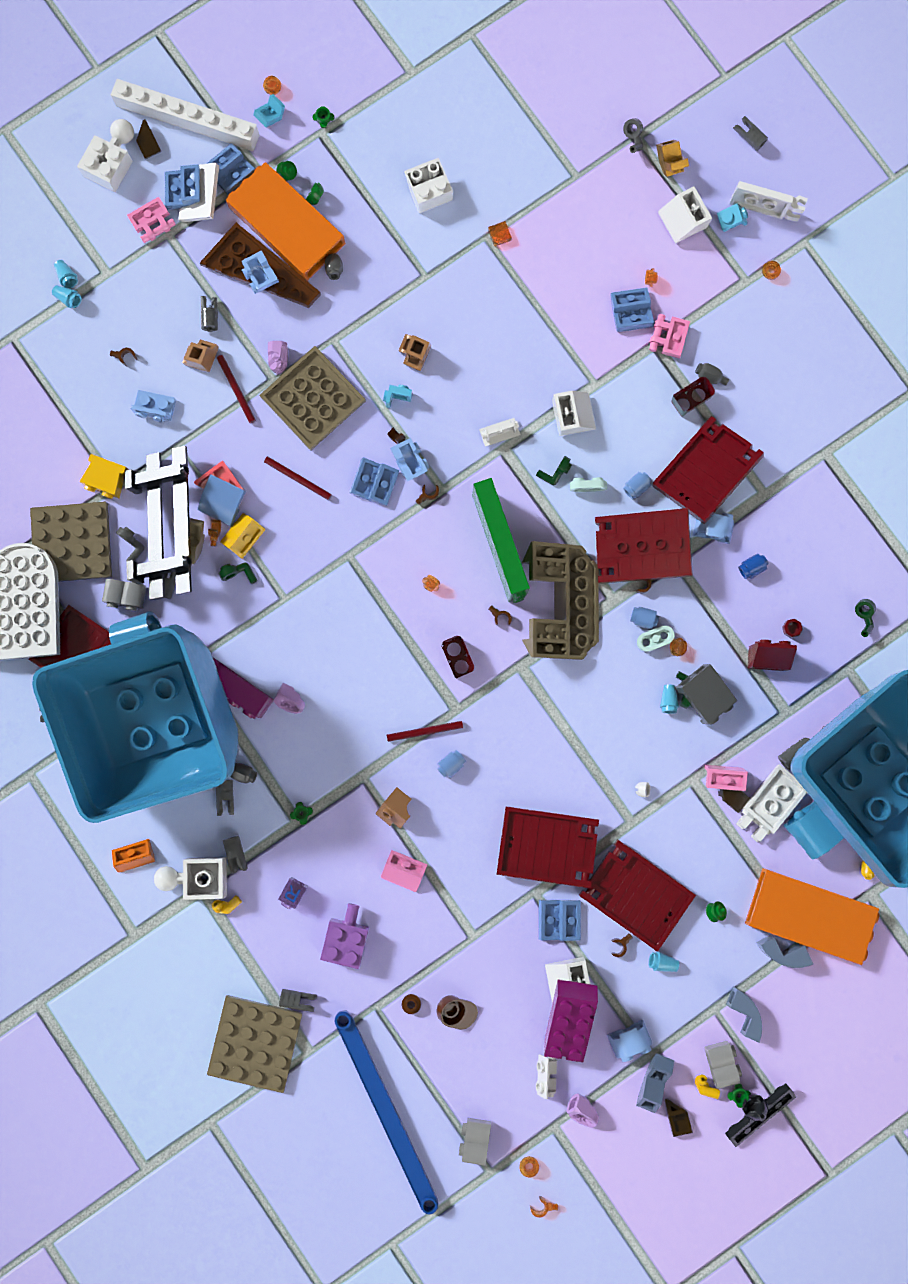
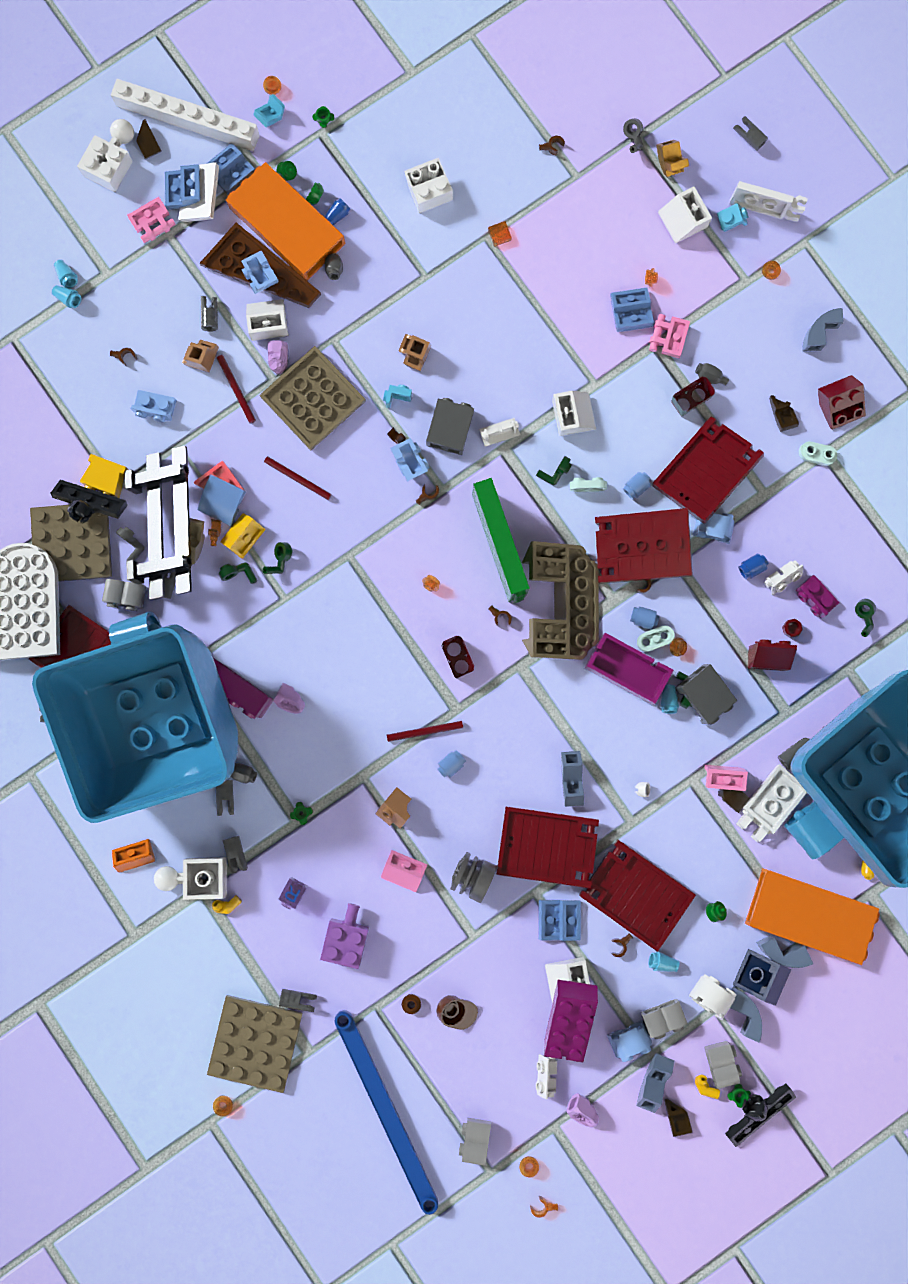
medium blue slope [349,457,400,506] -> none
none -> black plate [50,479,128,523]
none -> clear orange plate [213,1095,233,1116]
none -> white slope [246,299,289,341]
none -> dark green plate [263,542,293,574]
none -> blue cone [325,198,351,225]
none -> dark grey panel [426,398,474,455]
none -> flat silver wheel [450,852,497,903]
none -> reddish brown piece [539,135,565,156]
none -> sand blue brick [561,751,584,807]
none -> magenta piece [585,632,674,705]
none -> light grey brick [640,999,688,1039]
none -> white brick [688,974,736,1020]
none -> dark blue slope [733,949,792,1006]
none -> white hinge [764,560,803,596]
none -> dark brown slope [769,395,799,432]
none -> magenta bracket [795,575,840,618]
none -> light aqua plate [798,441,838,466]
none -> sand blue brick [802,308,844,352]
none -> dark red slope [818,375,866,430]

